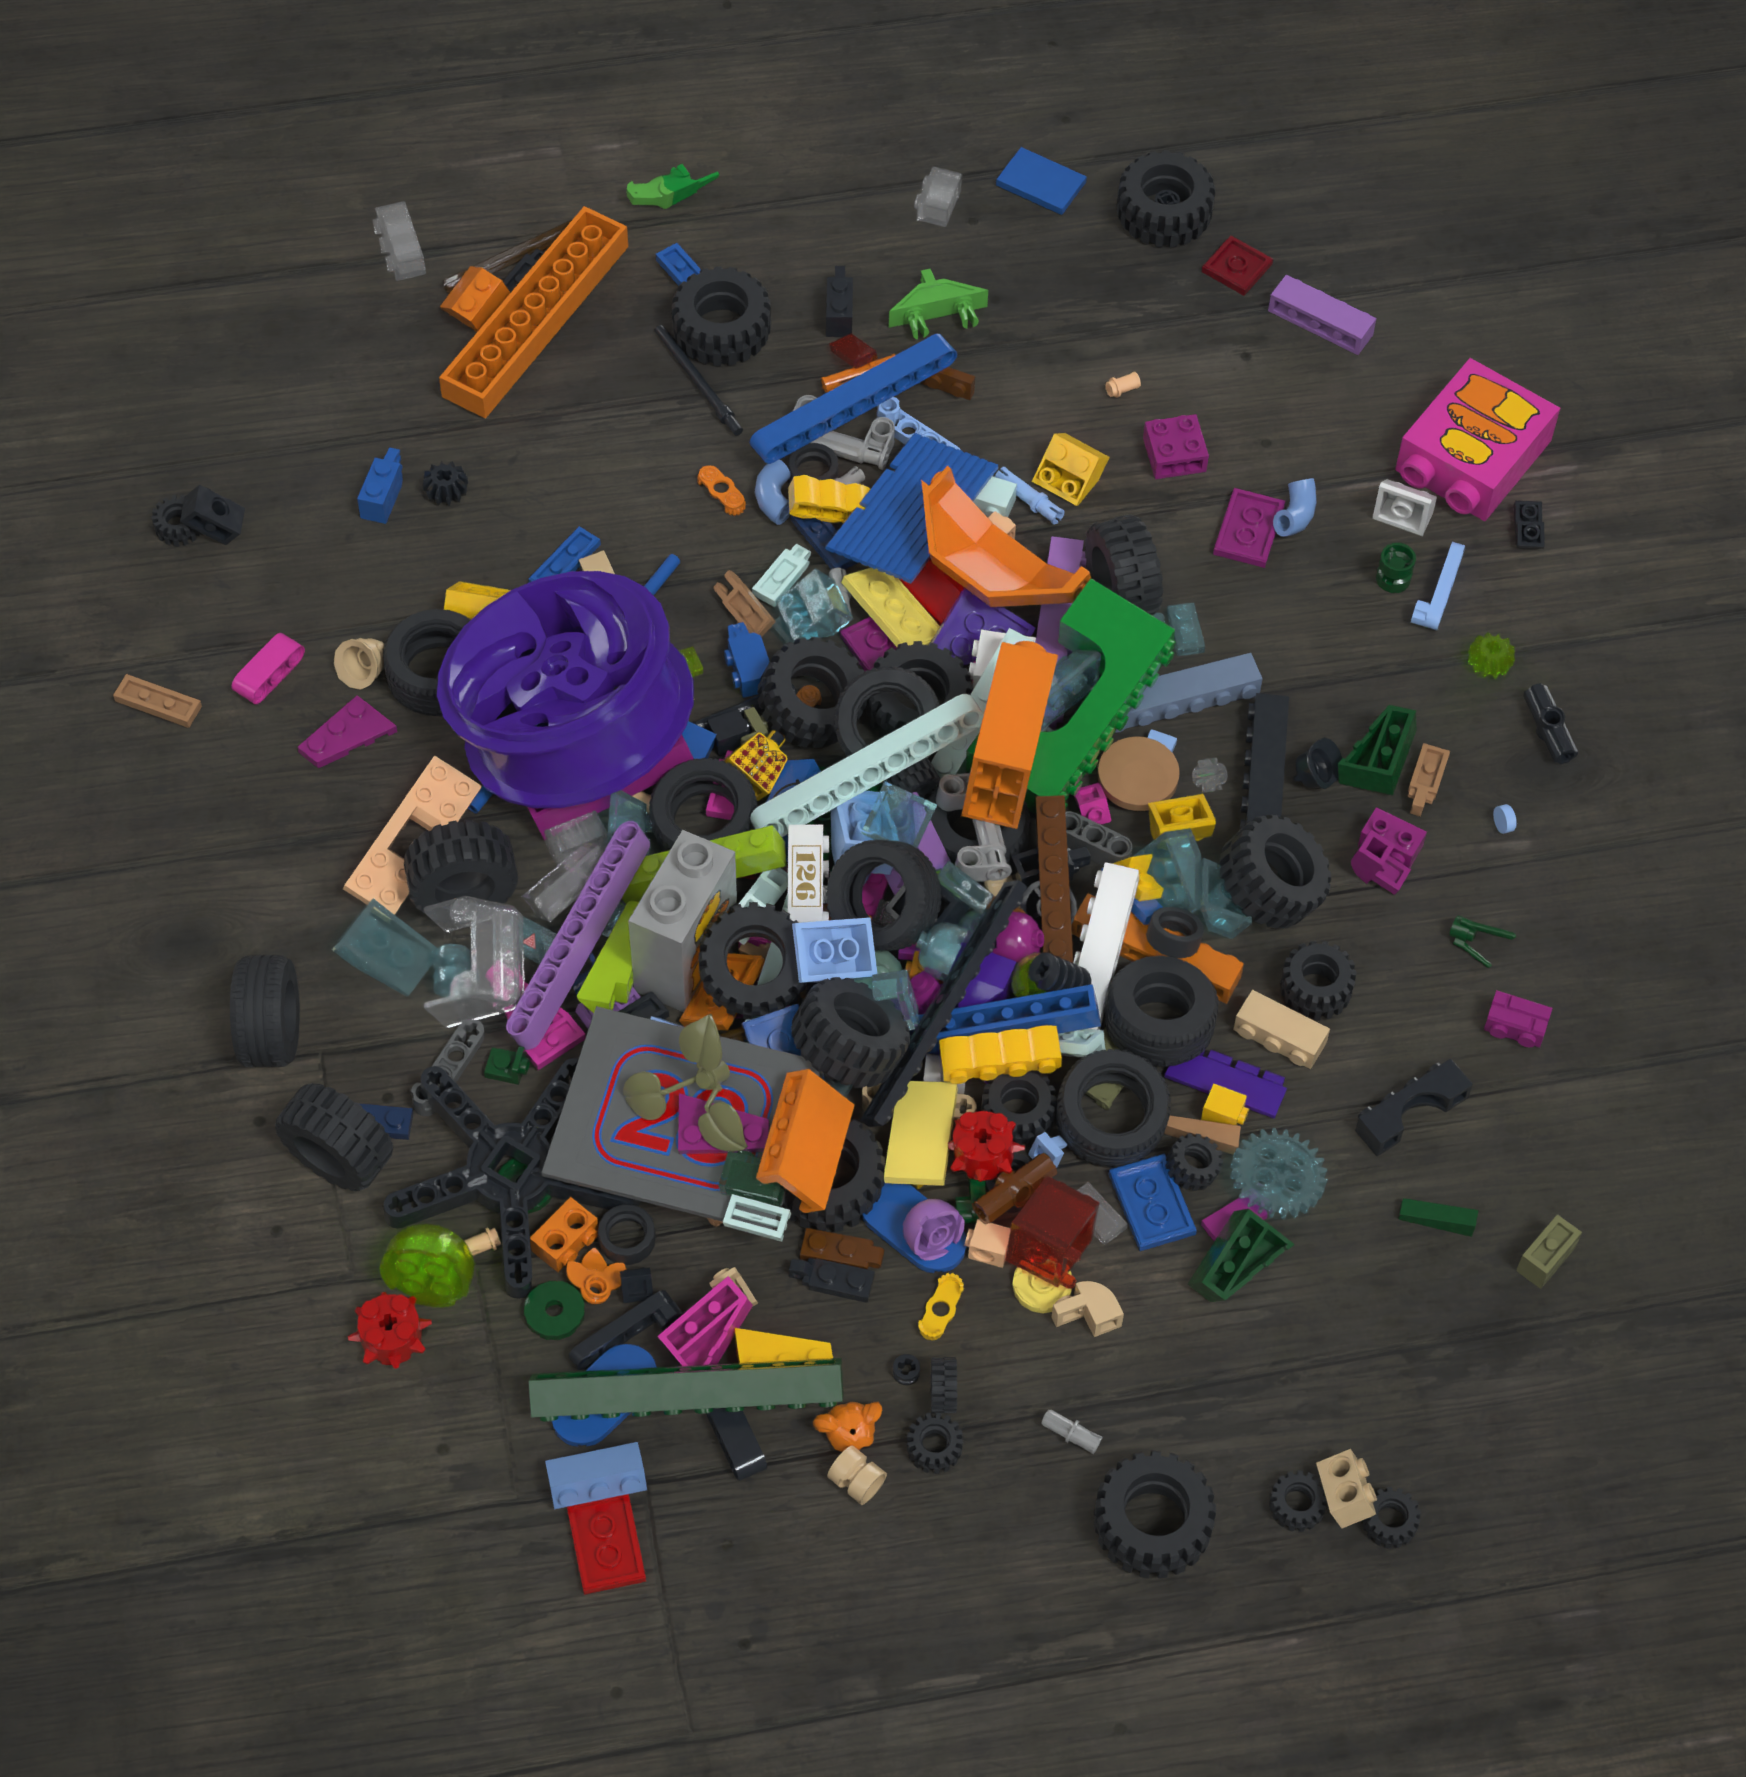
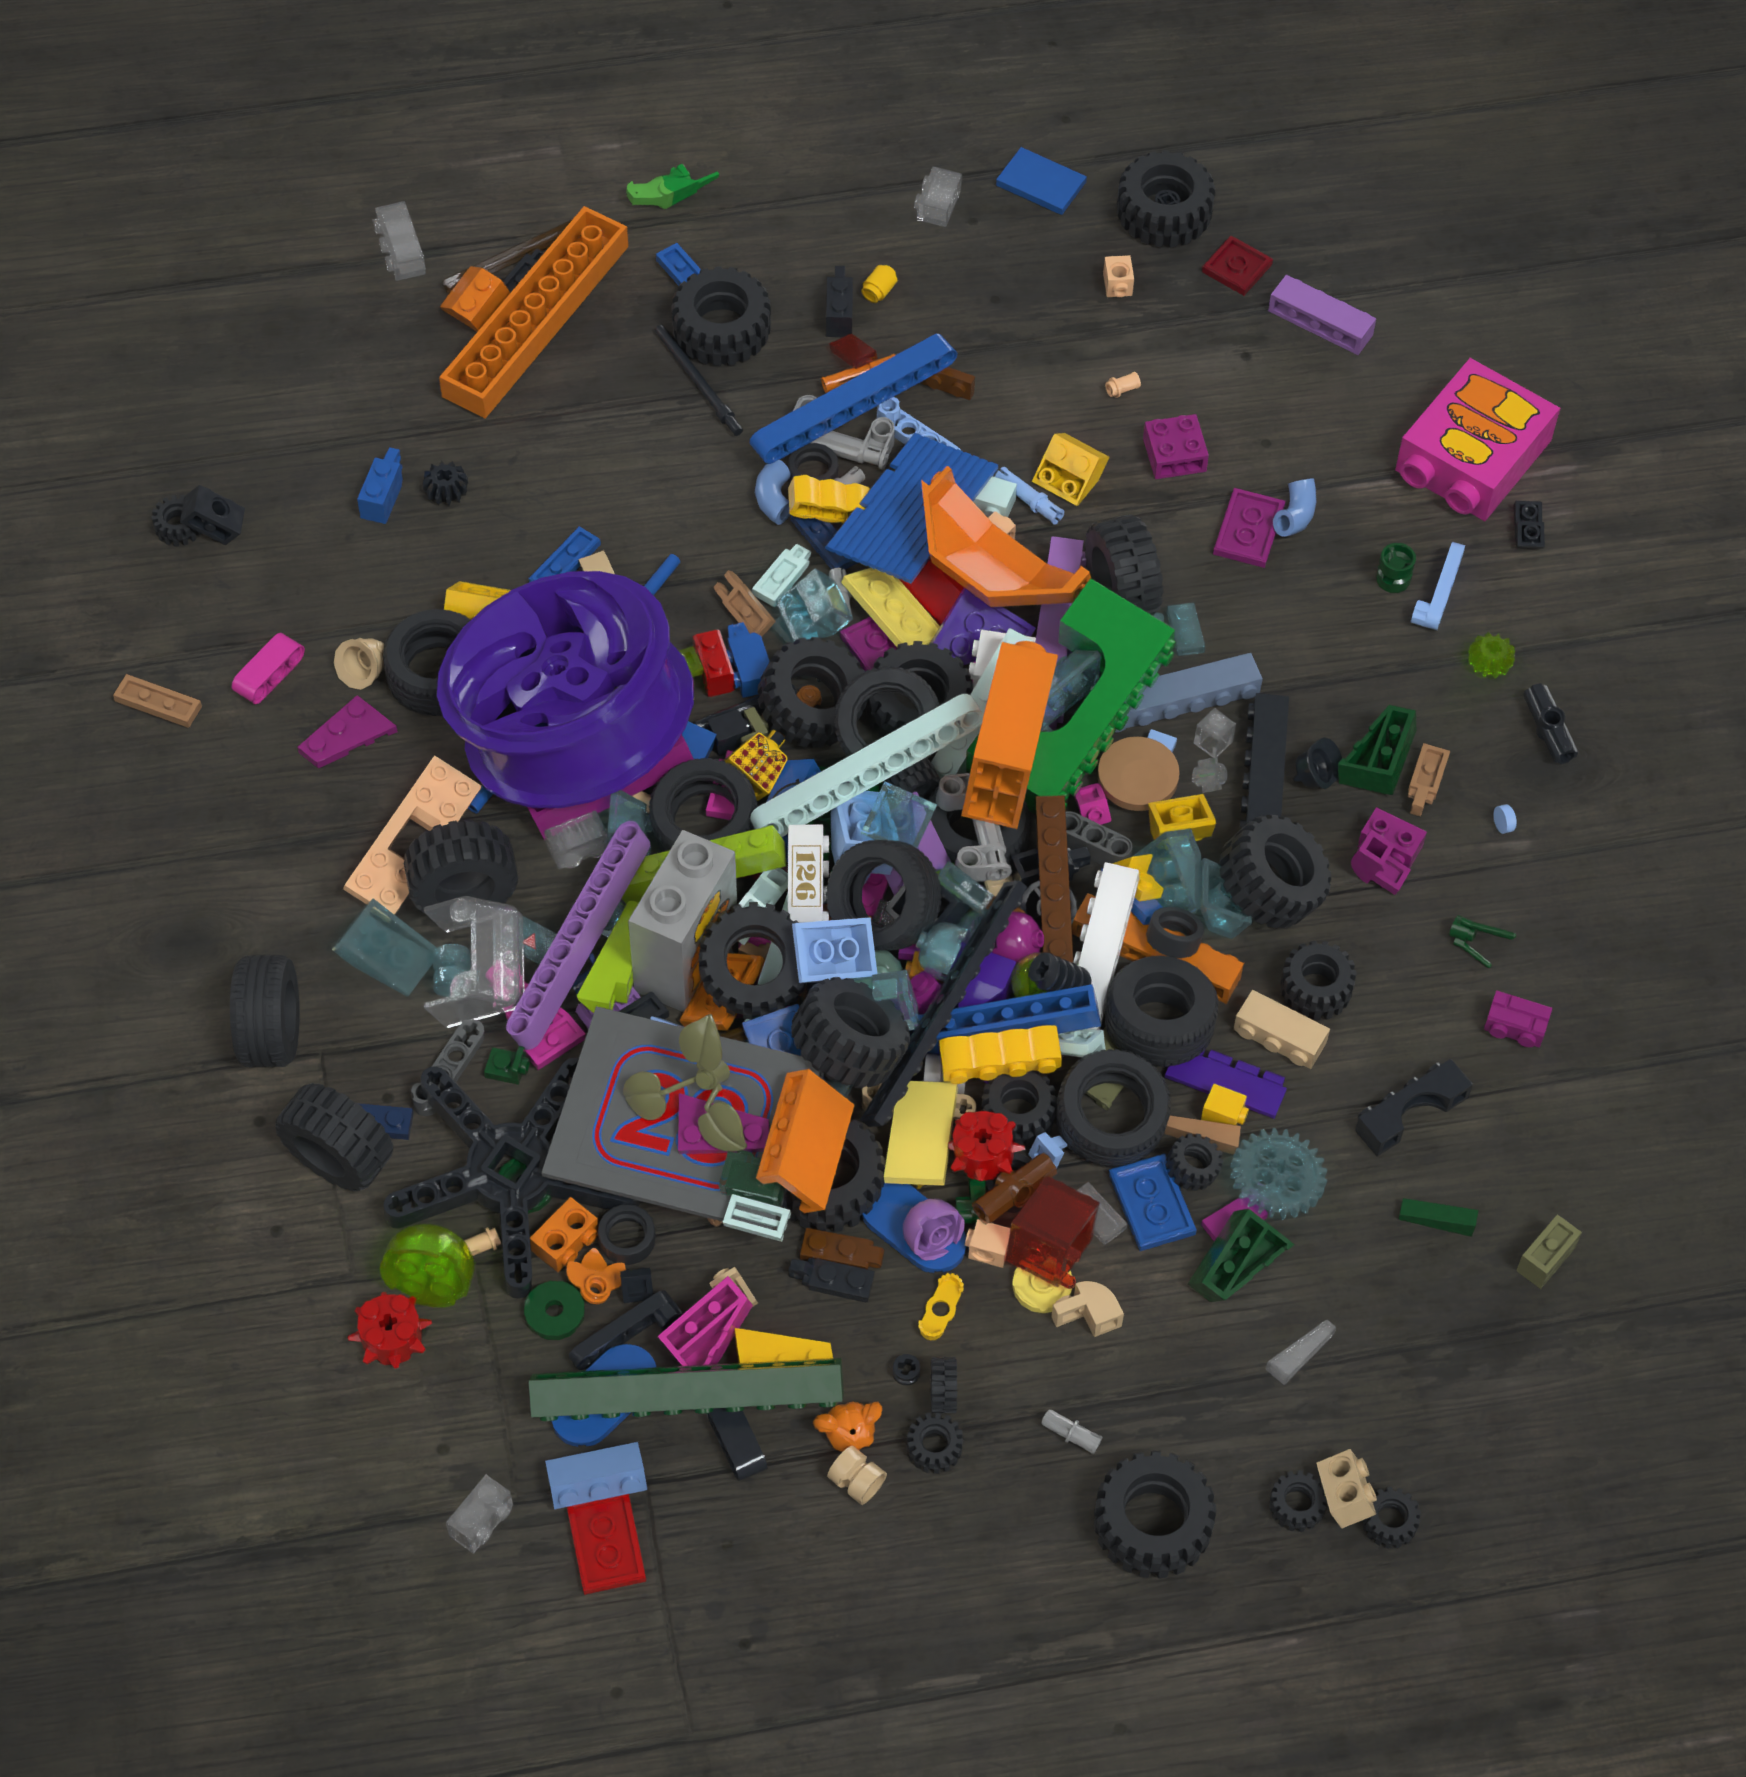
clear brick [522,841,603,922] -> none
orange piece [697,465,746,516] -> none
bright green connector [889,269,988,339] -> none
white slope [1372,479,1437,536] -> none
none -> clear brick [446,1475,513,1554]
none -> red brick [693,630,735,697]
none -> yellow brick [861,265,897,303]
none -> light nougat brick [1103,255,1134,297]
none -> clear brick [1194,708,1236,759]
none -> clear piece [1266,1320,1336,1385]

